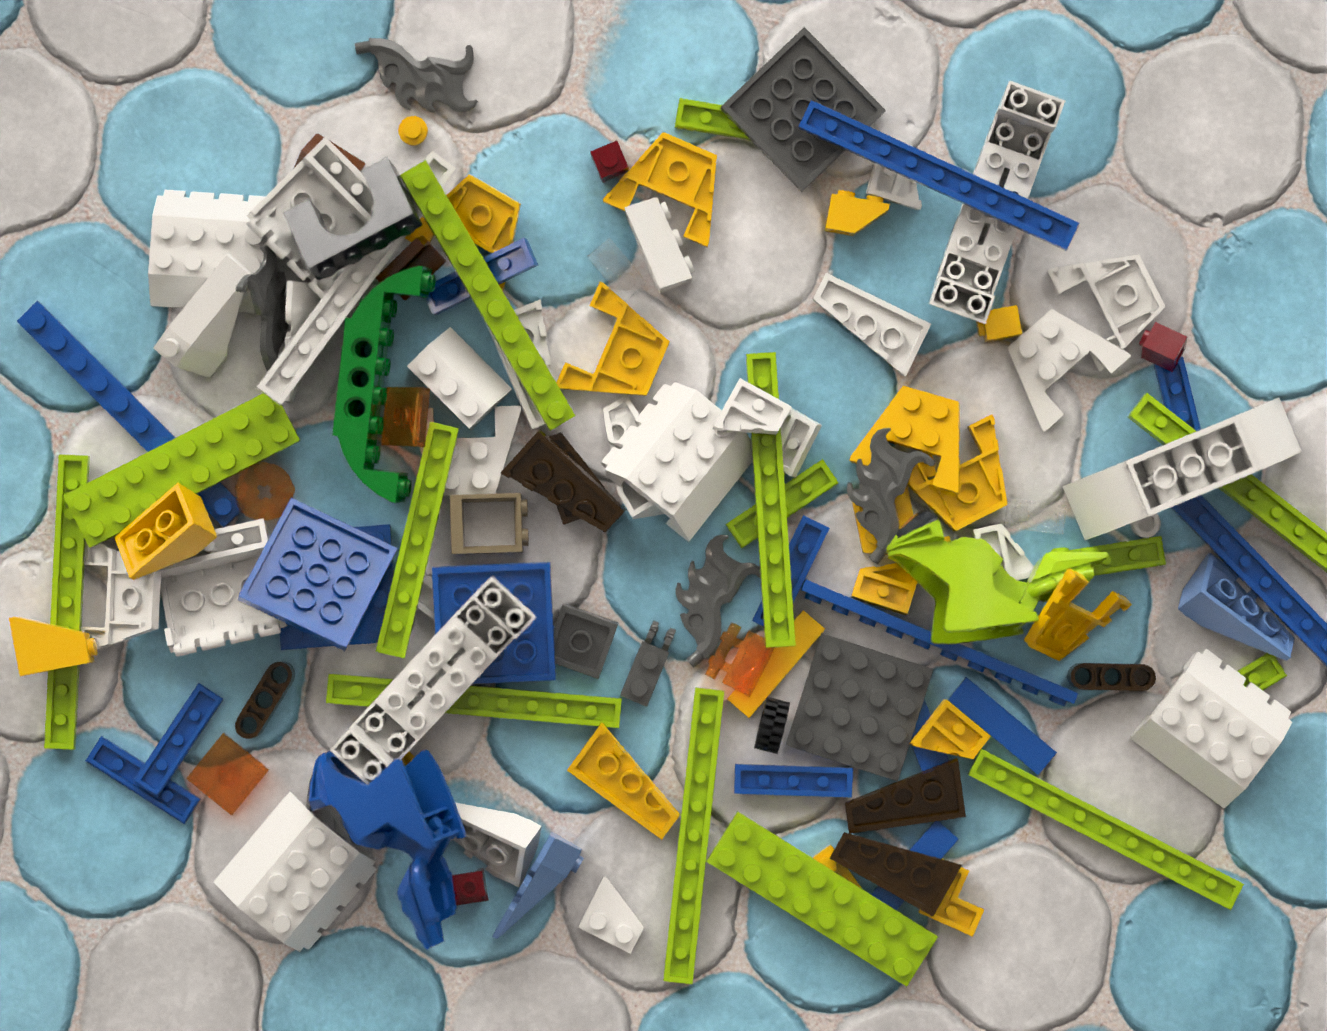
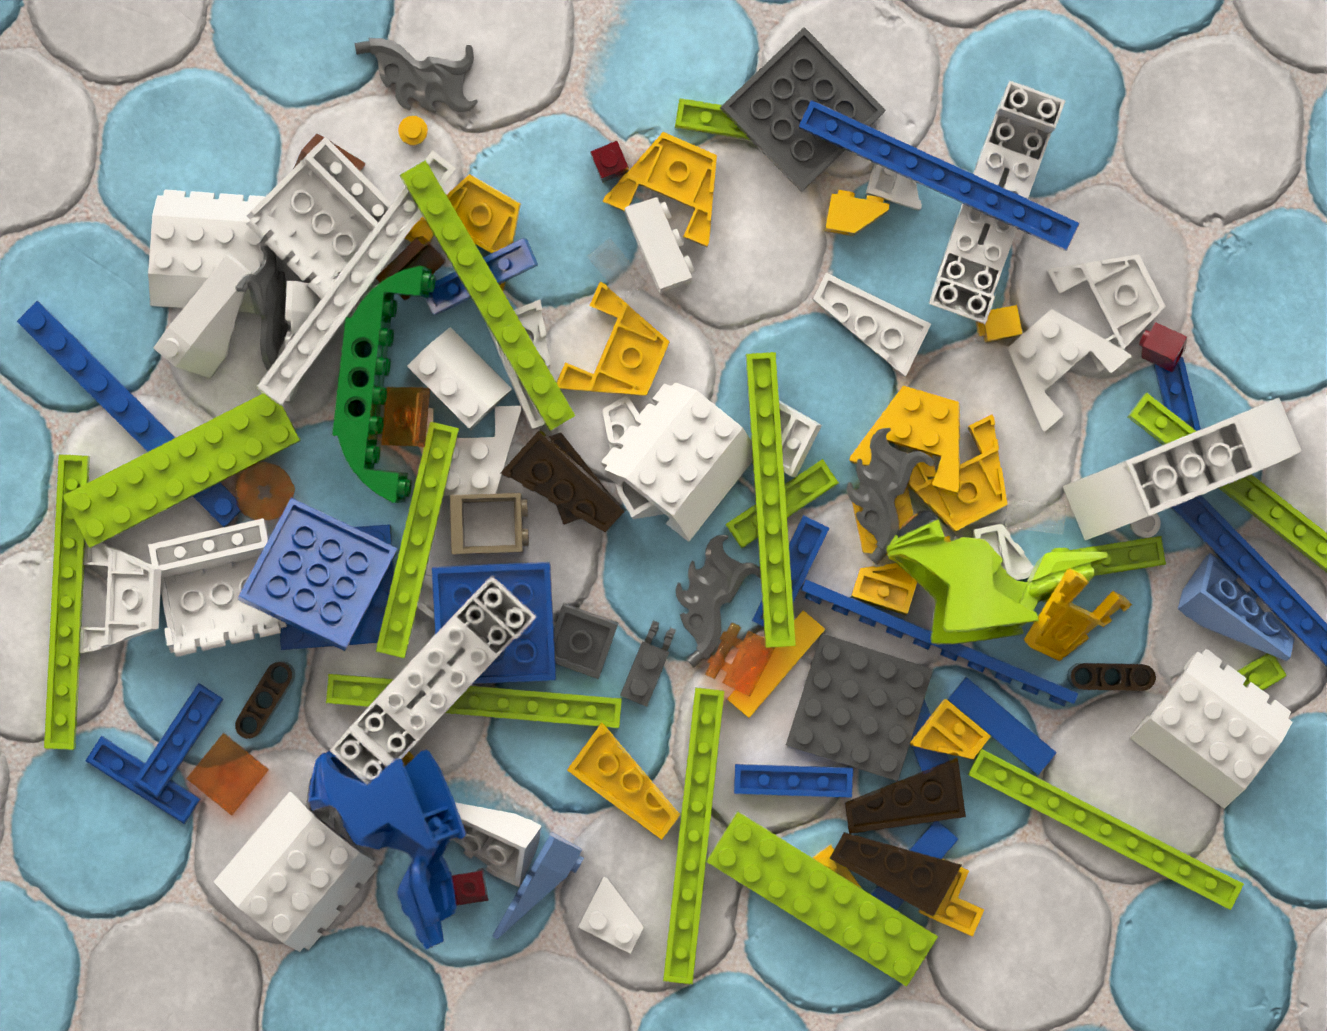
yellow slope [9,617,98,676] -> none
yellow slope [114,483,217,580] -> none
arch [283,157,422,281] -> none
white wing [712,378,792,434] -> none
black tyre [754,697,790,754] -> none

